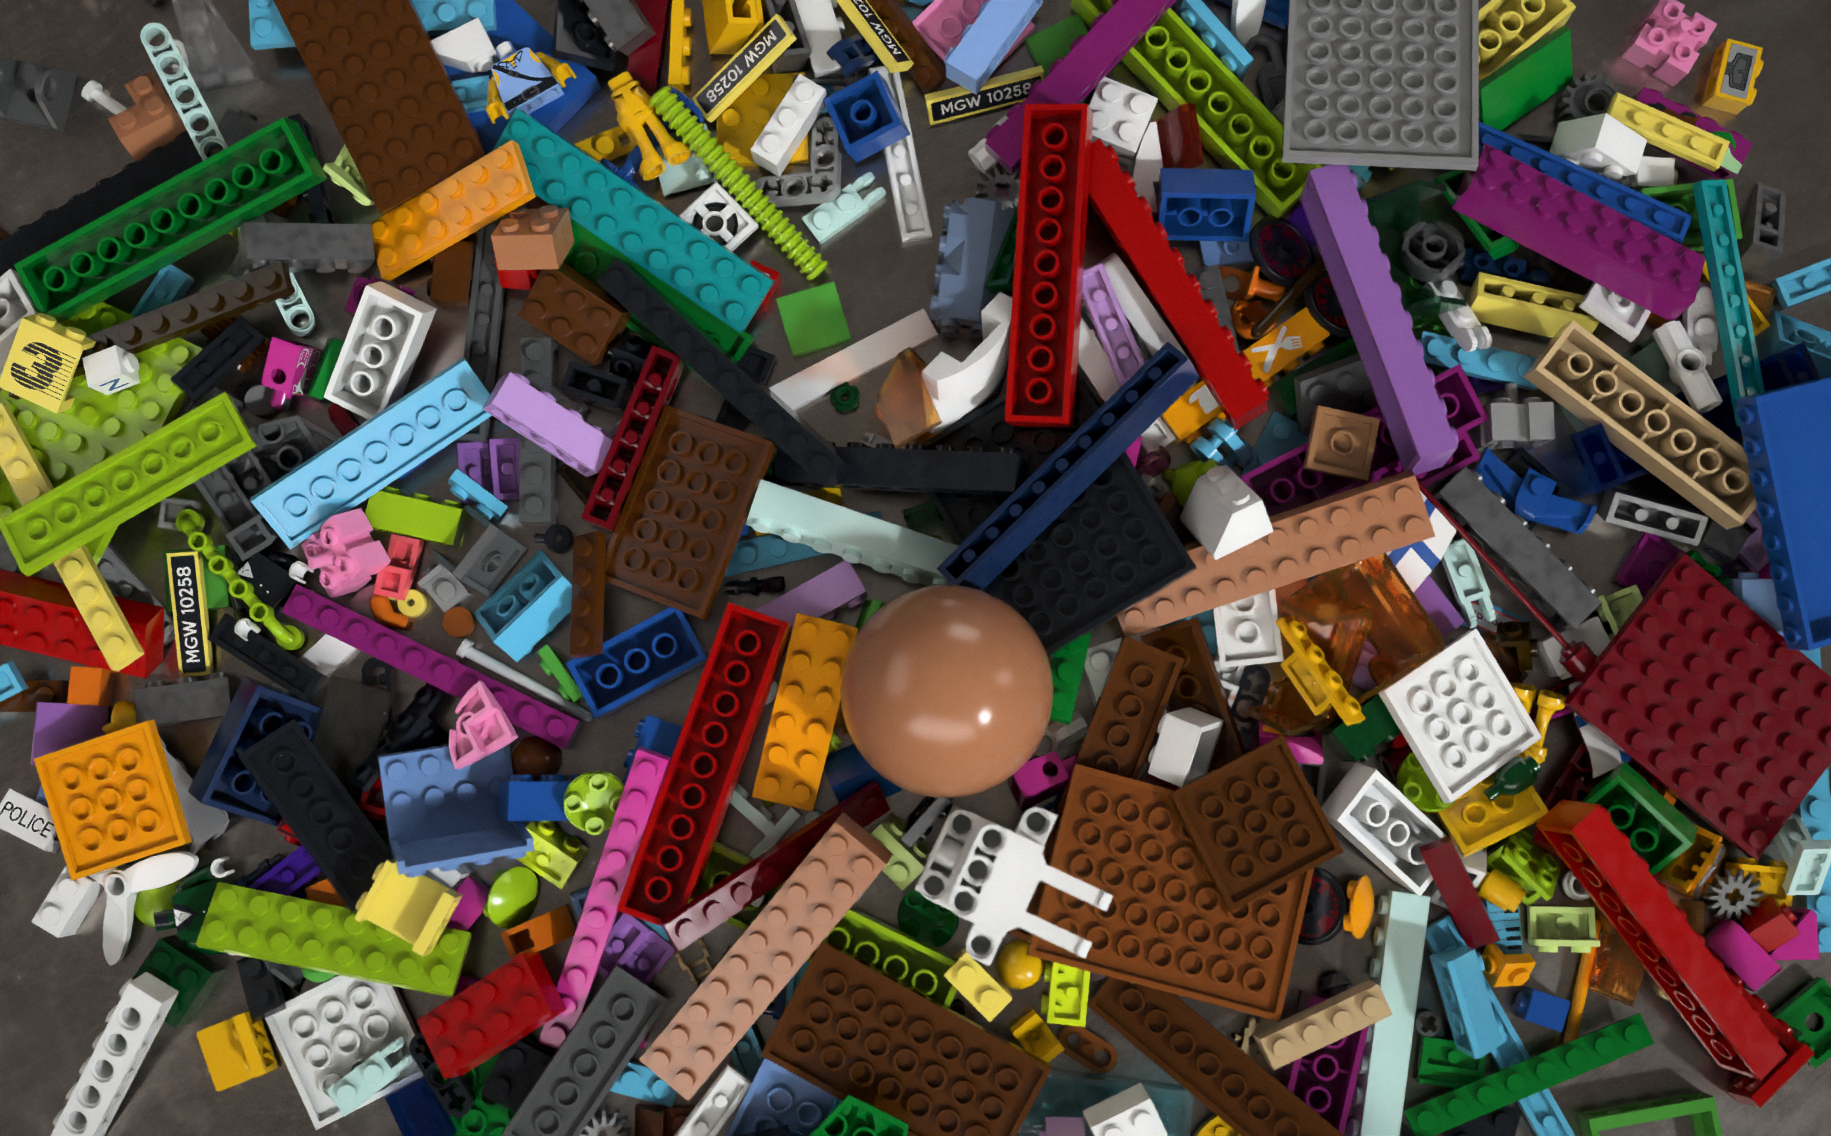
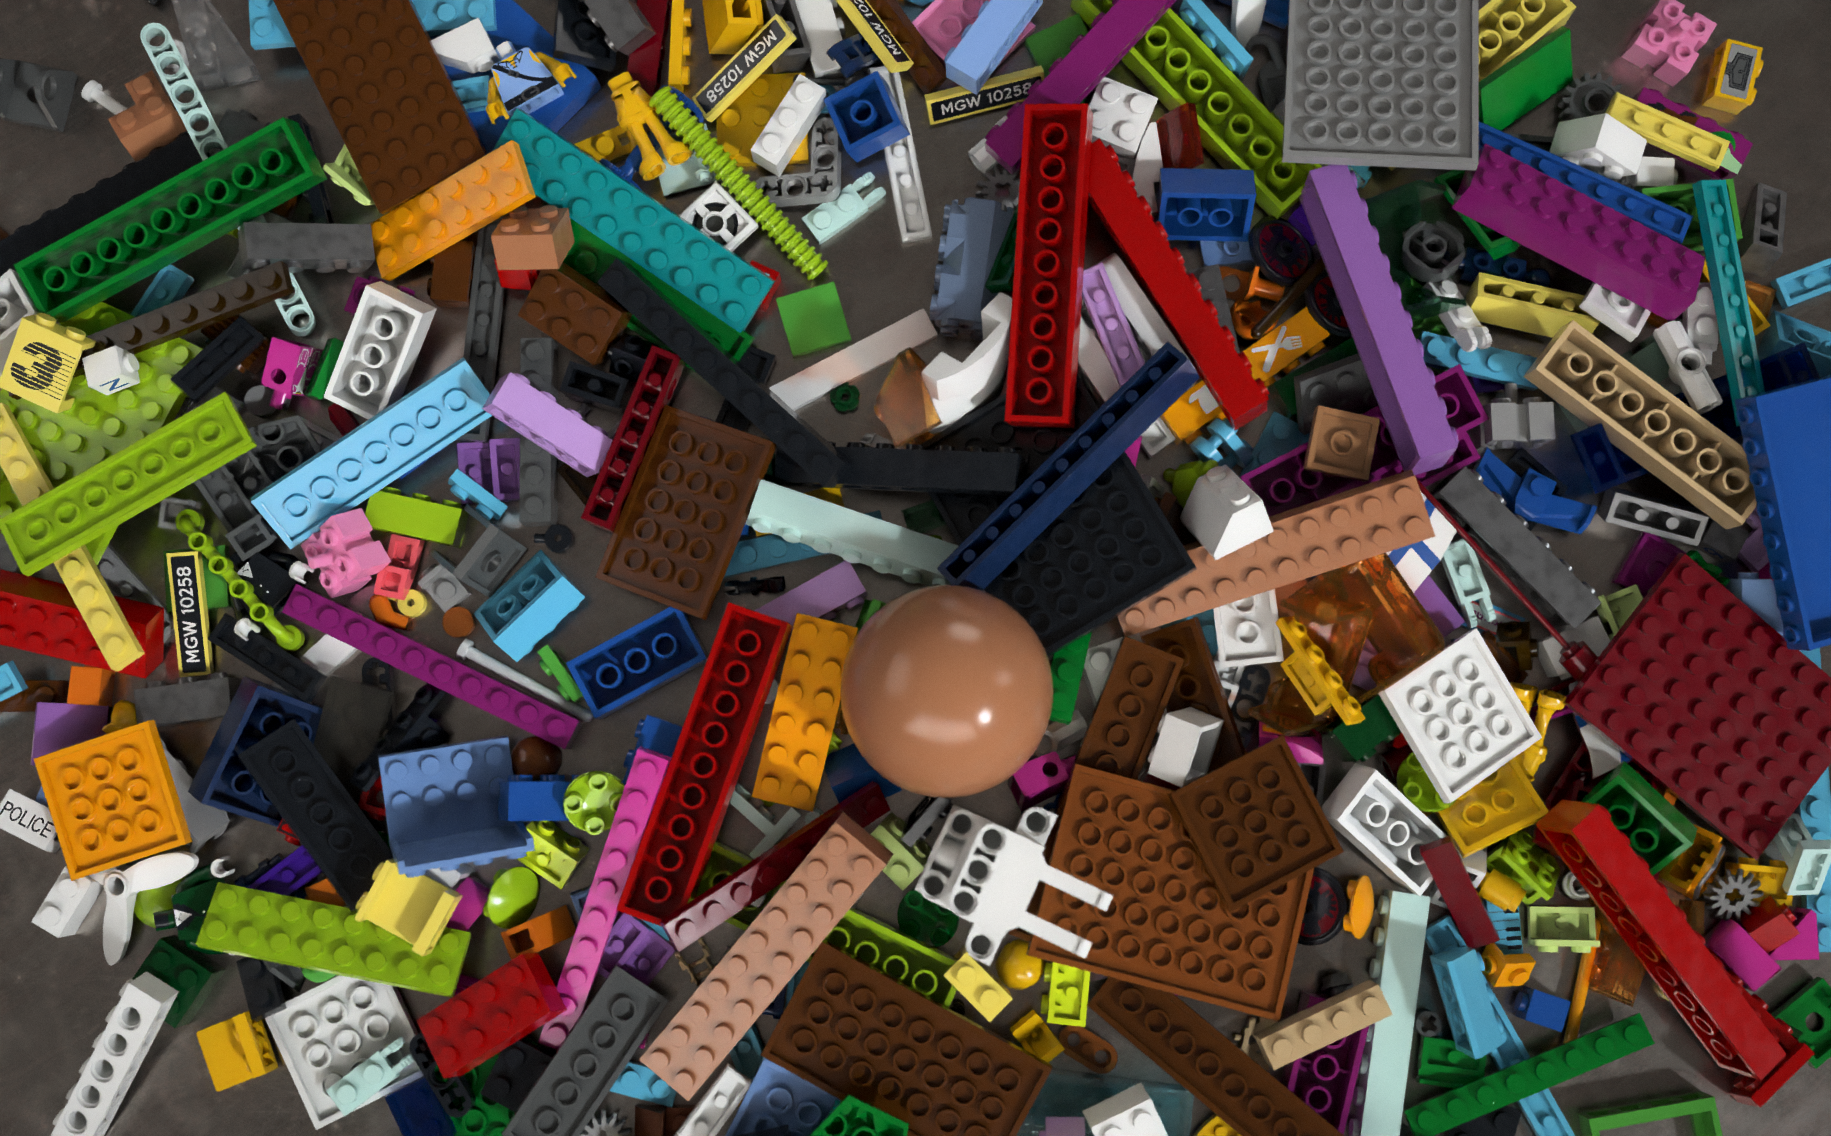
bright pink brick [449,681,518,769] -> none
reddish brown plate [570,531,606,659] -> none
clear pink piece [1135,445,1171,477] -> none
dark green plant [1484,755,1541,801] -> none

